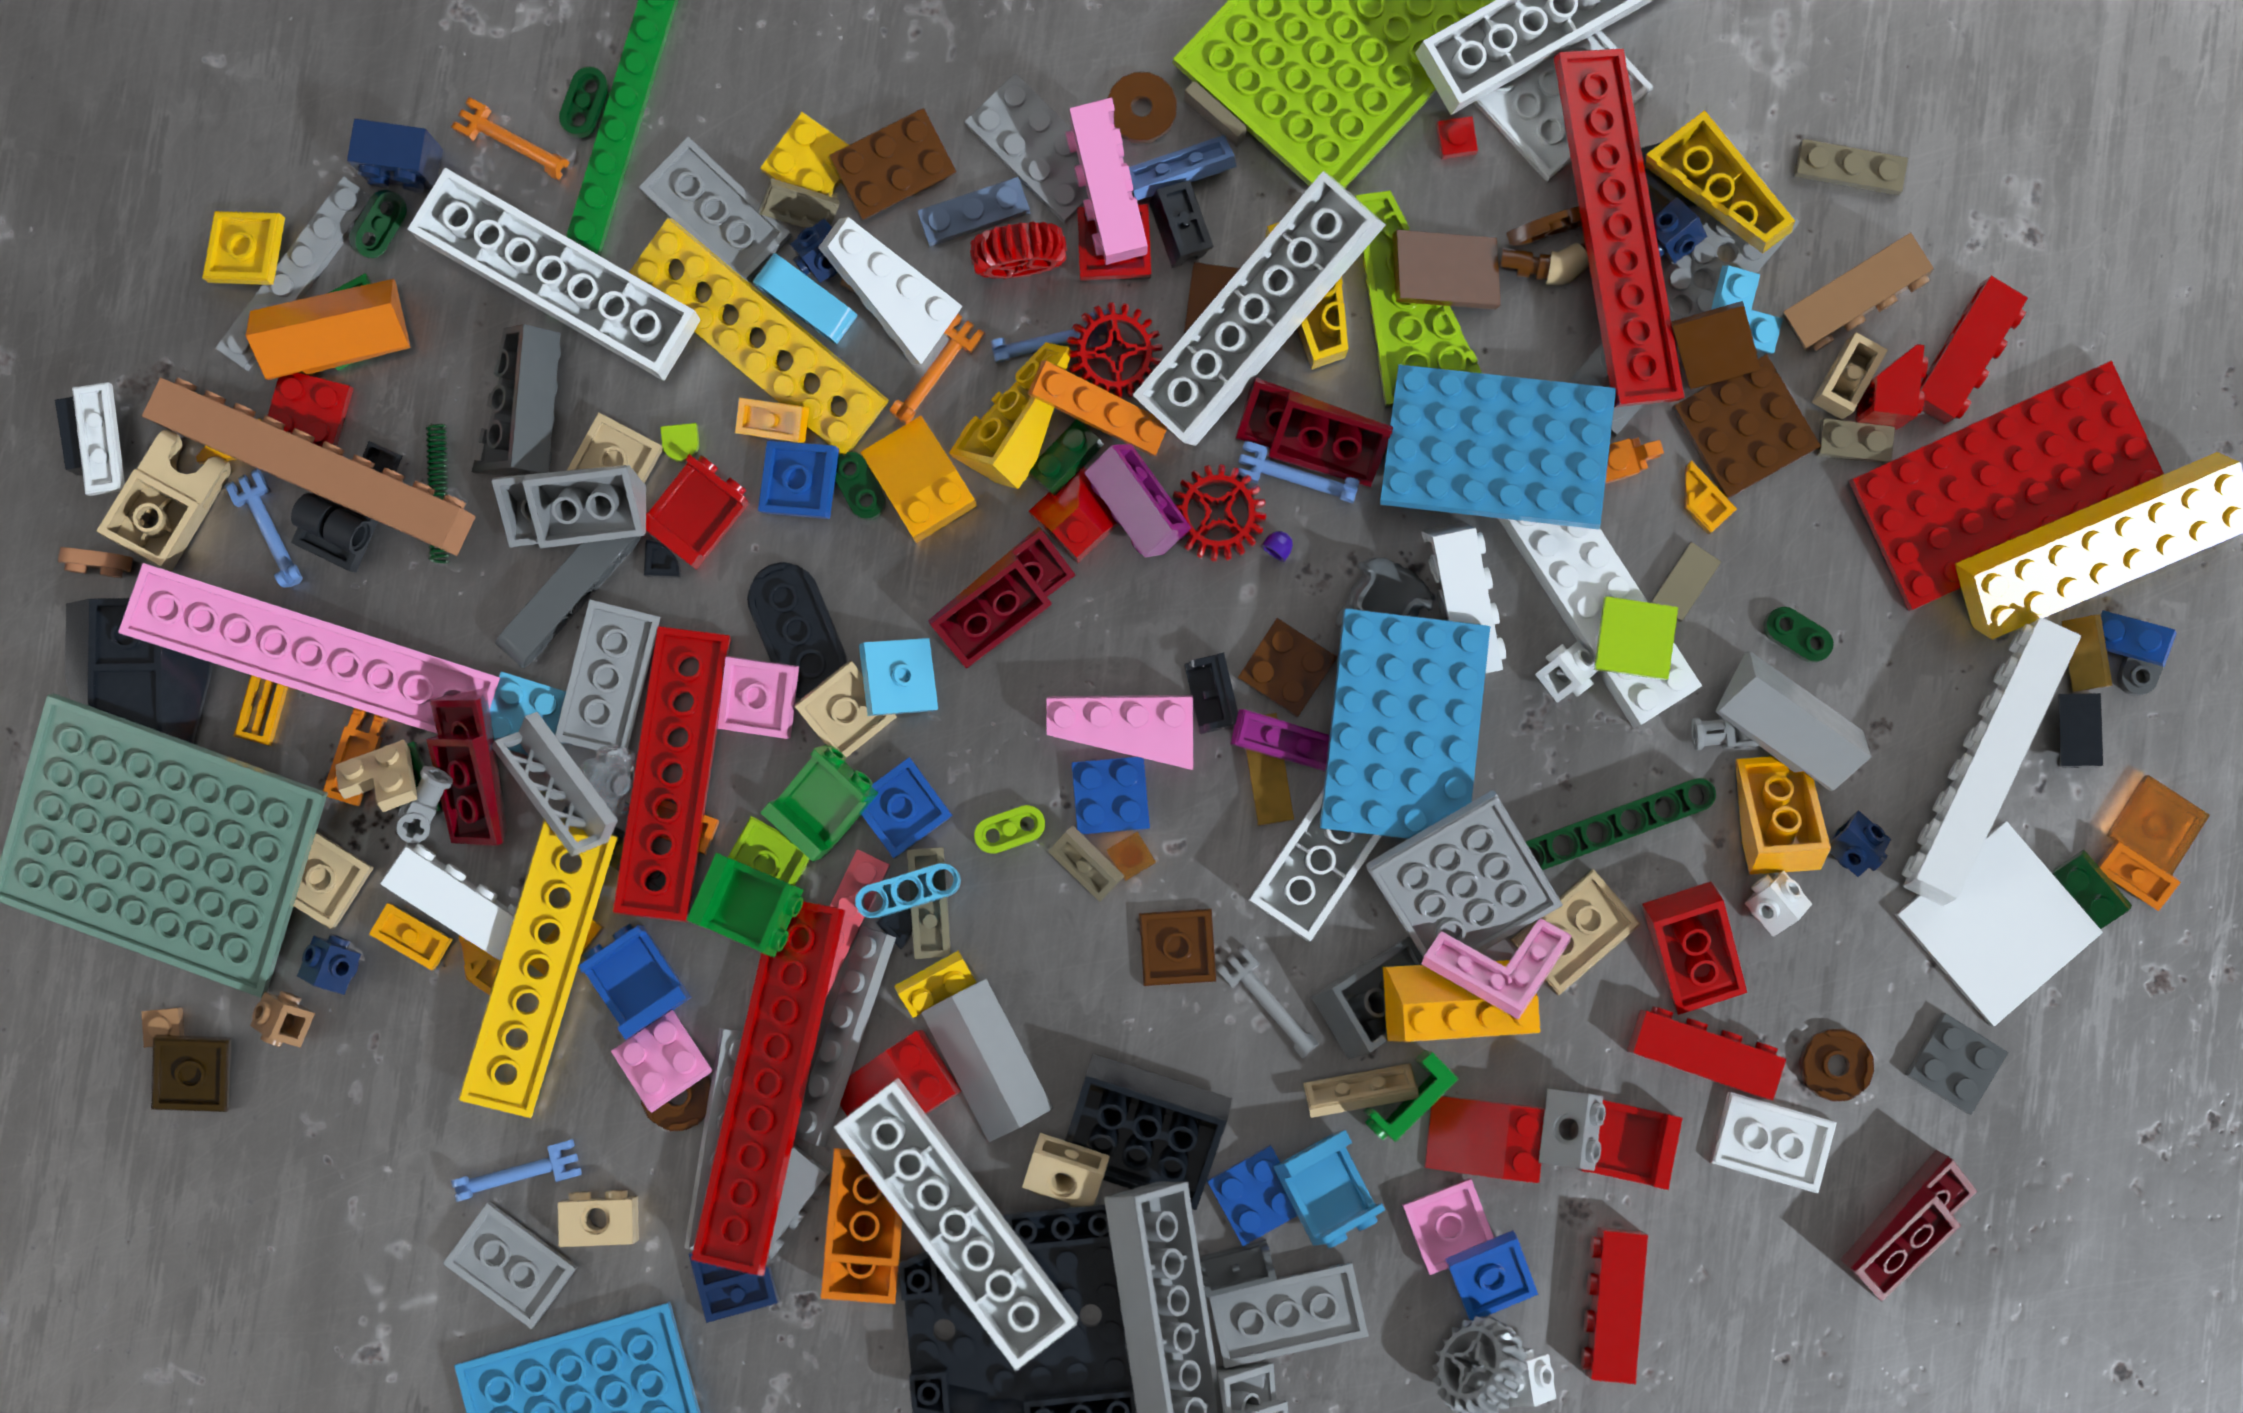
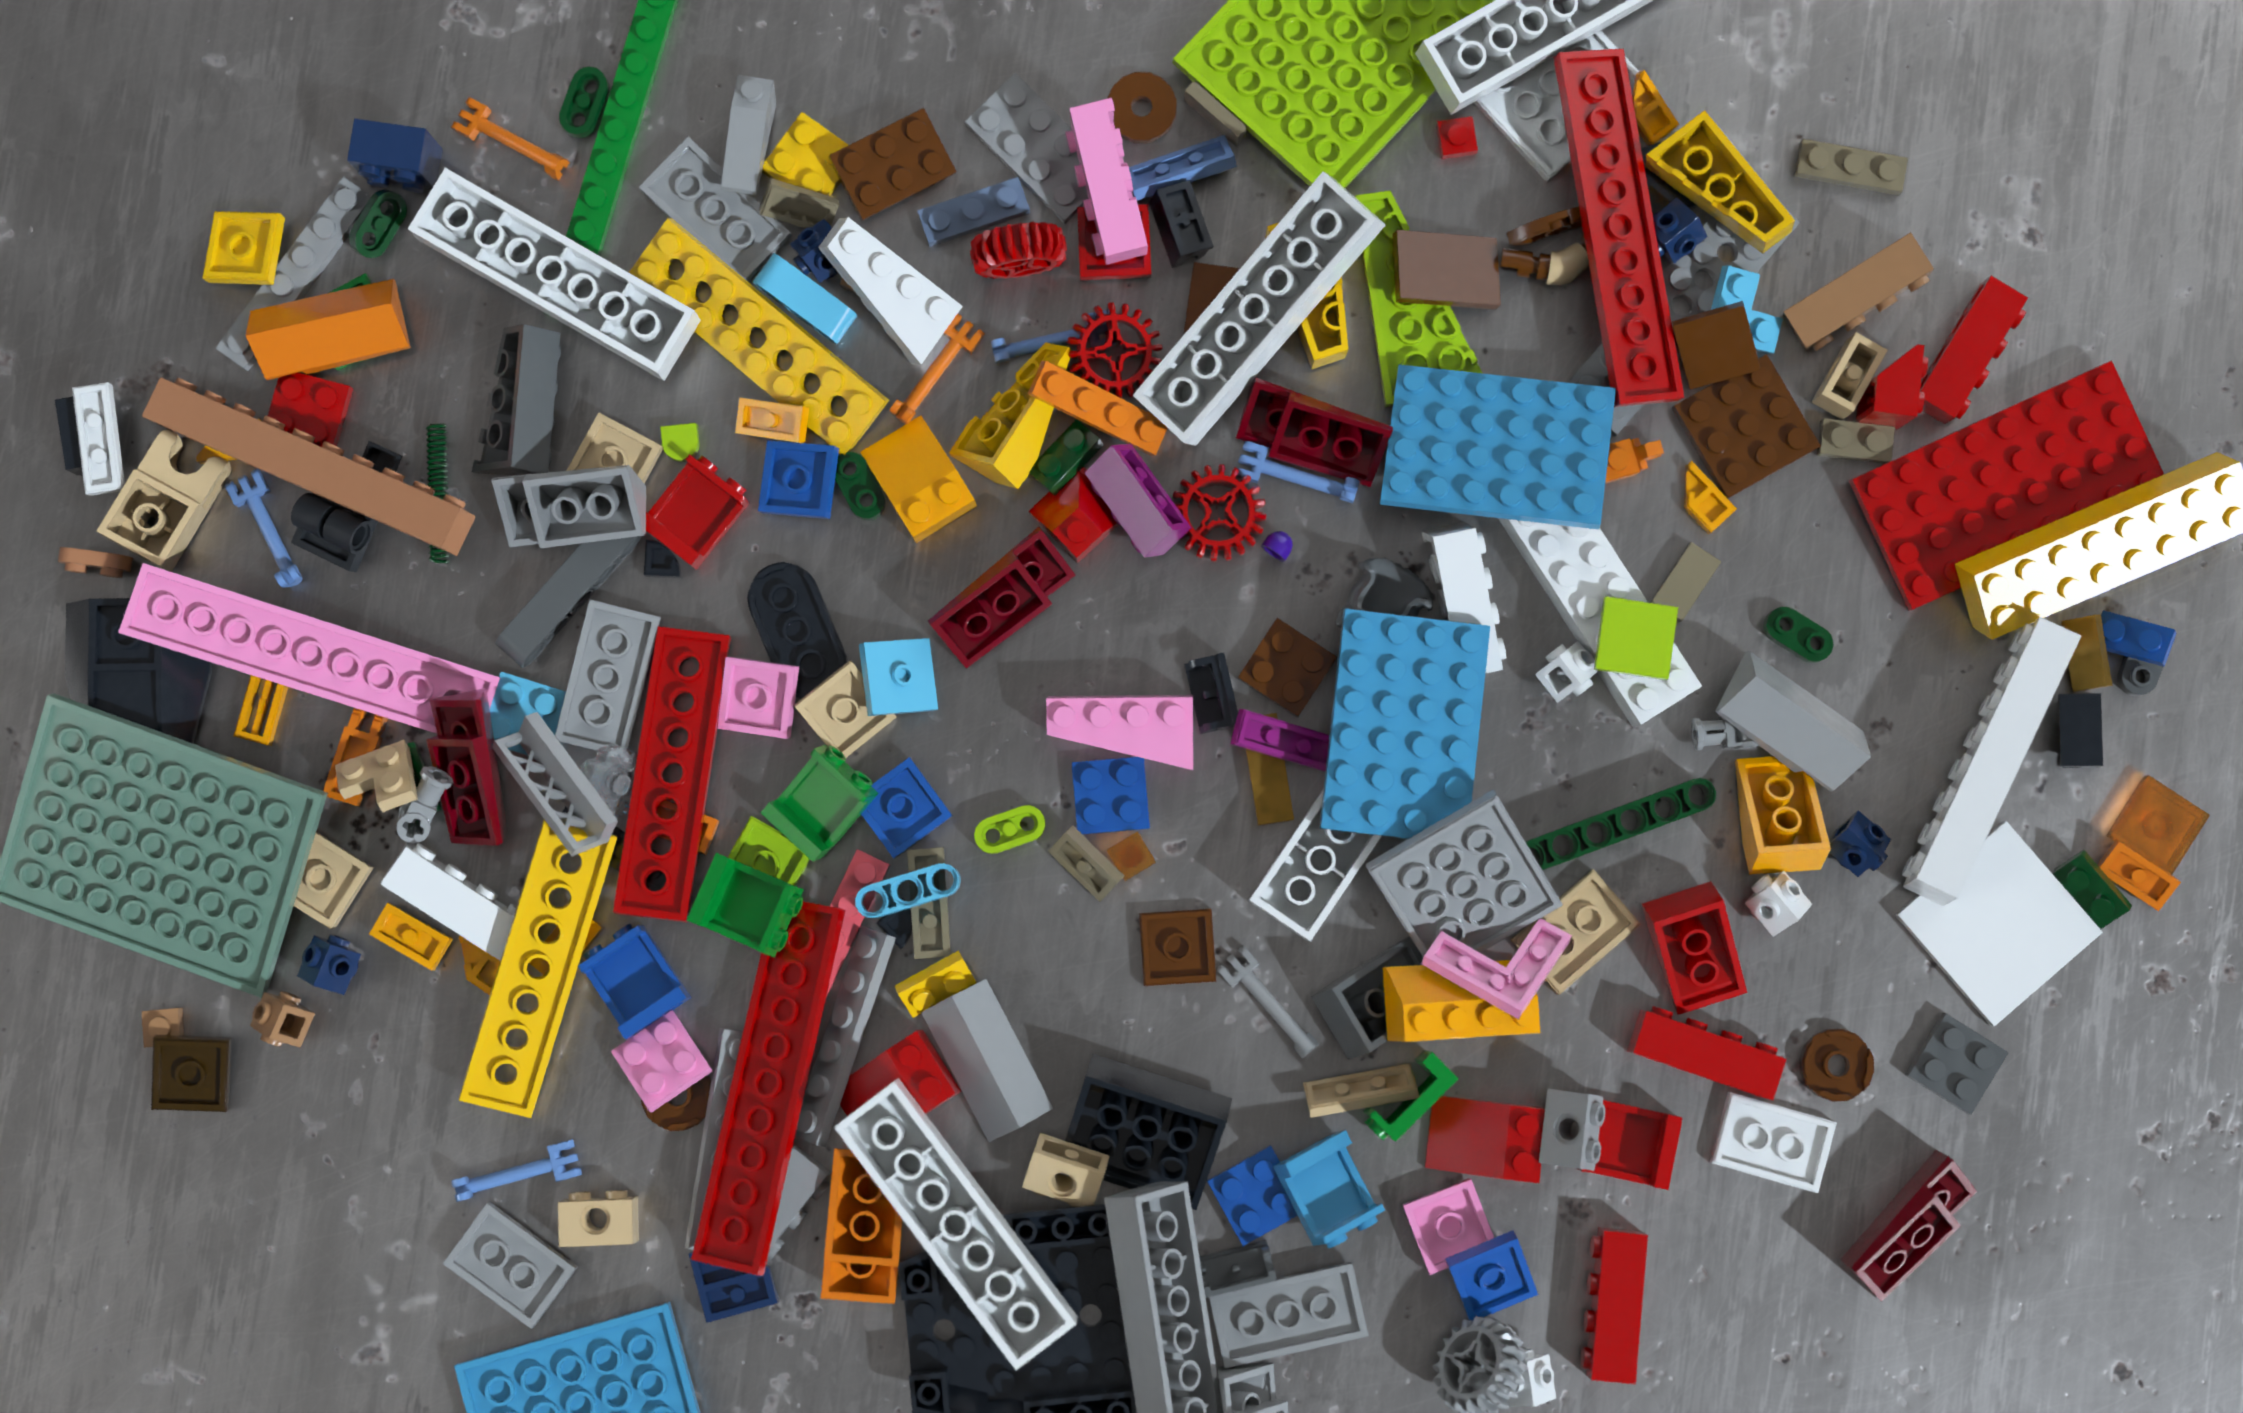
none -> light grey slope [721,75,776,195]
none -> light orange tile [1632,70,1680,146]

